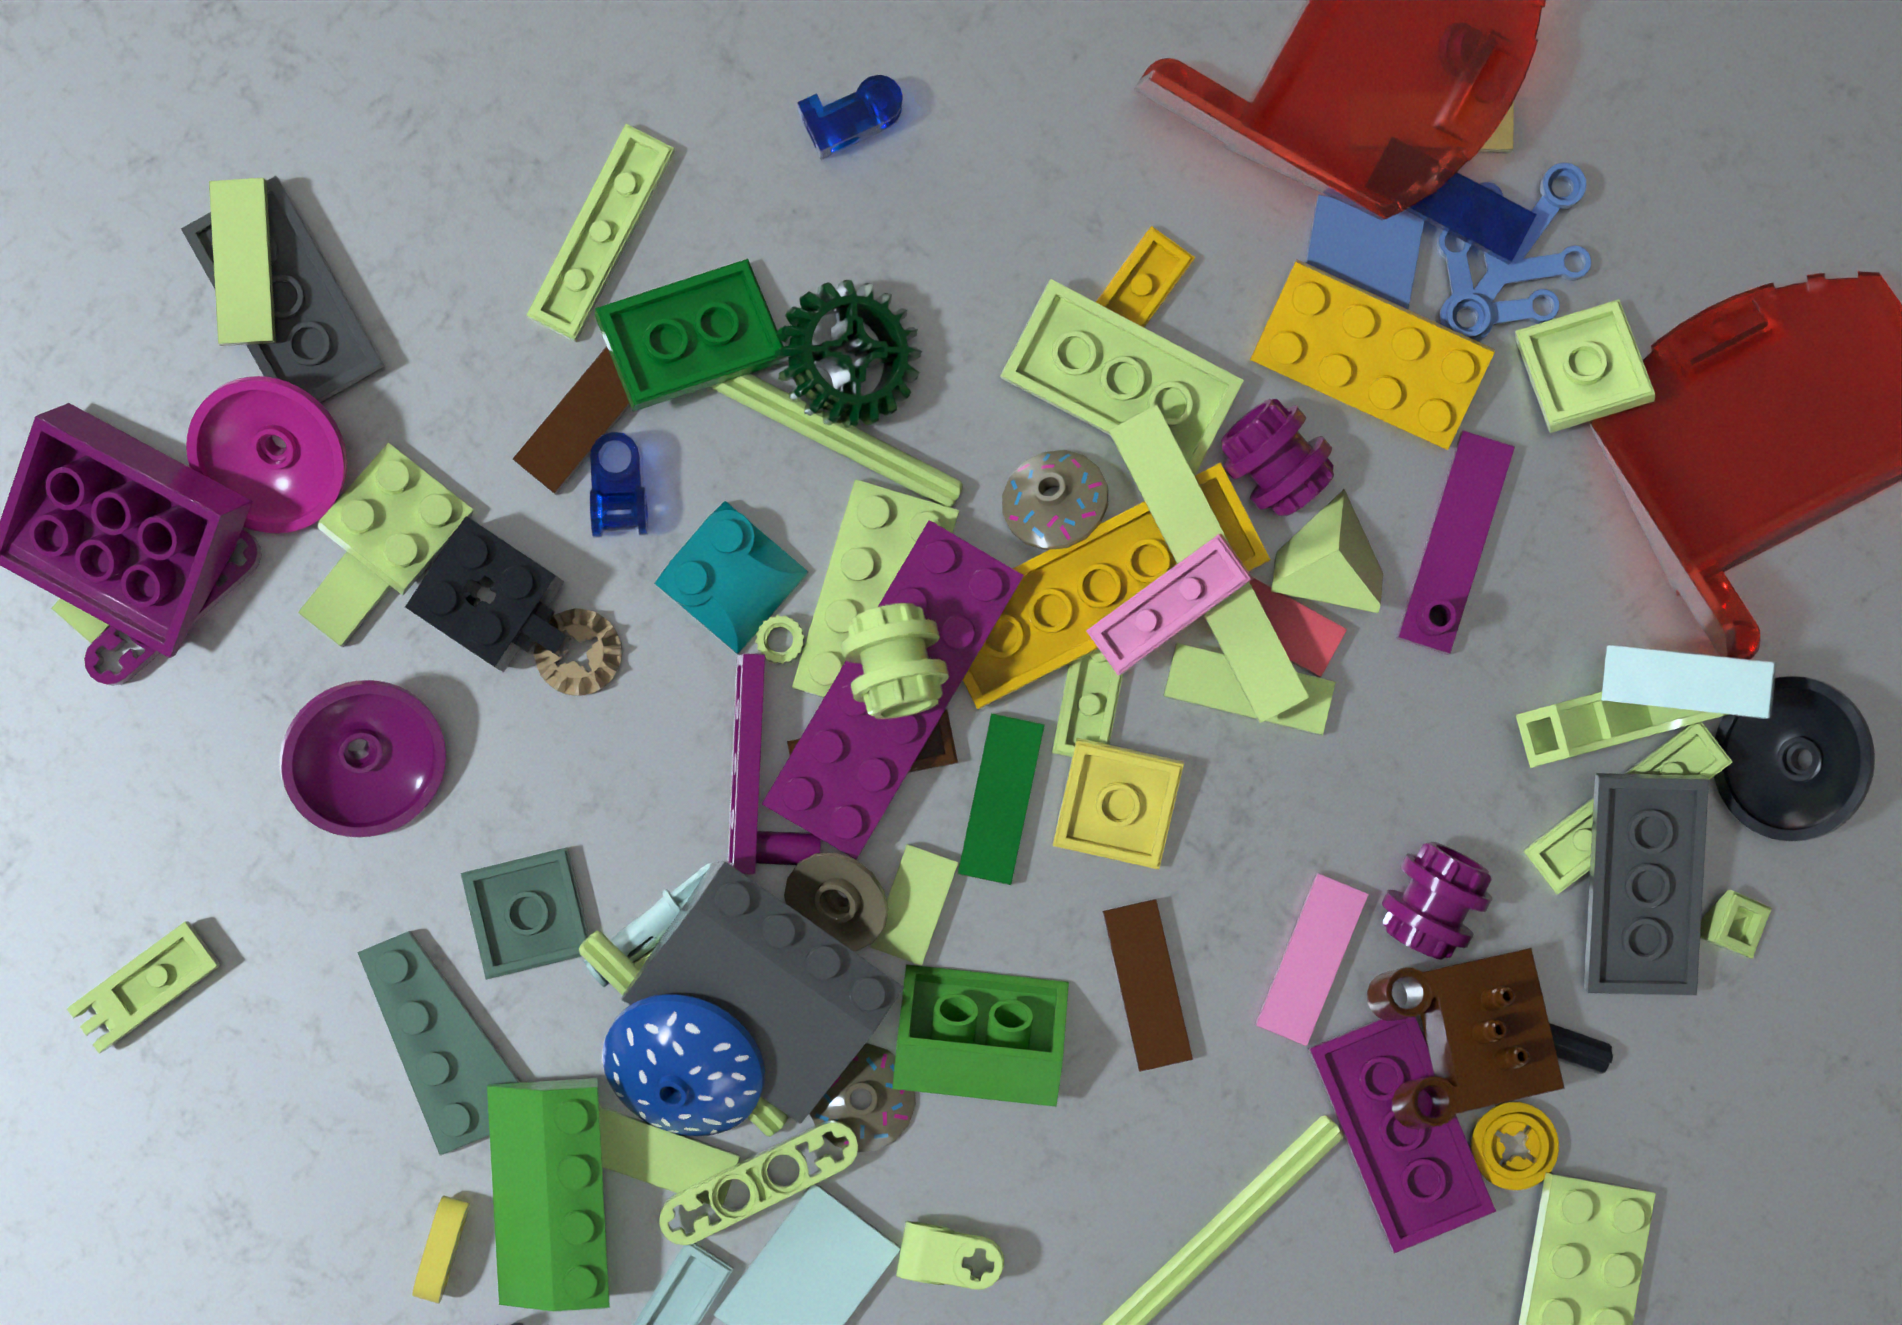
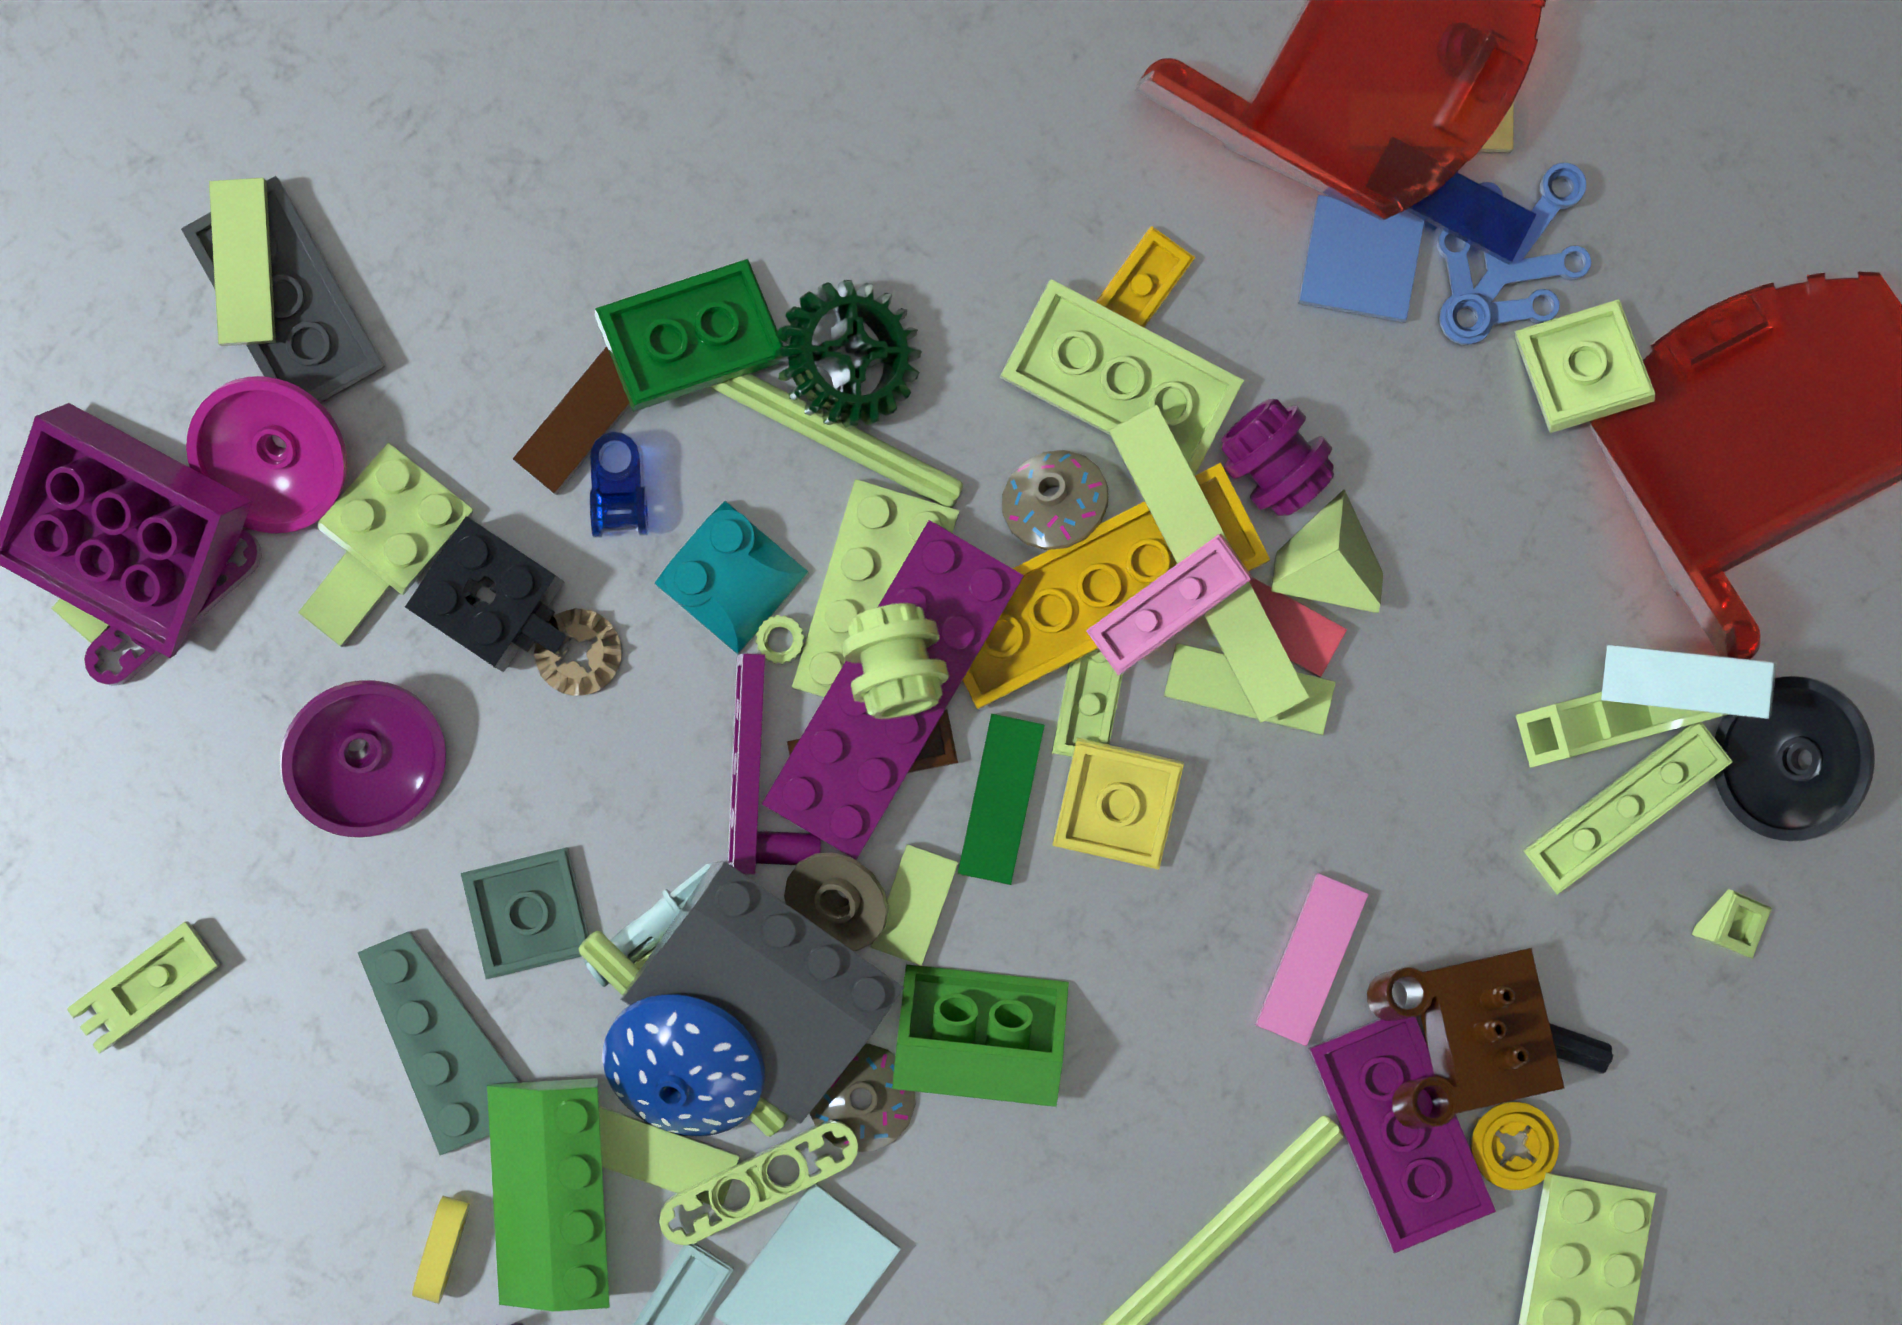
yellowish green tile [526,124,675,342] -> none
clear blue leg [797,75,903,160] -> none
yellowish green piece [896,1221,1004,1290] -> none
reddish brown tile [1102,899,1193,1072] -> none
yellow plate [1250,259,1495,450] -> none
magenta piece [1381,842,1493,960] -> none
magenta piece [1396,430,1515,655] -> none
dark grey plate [1584,773,1709,995] -> none

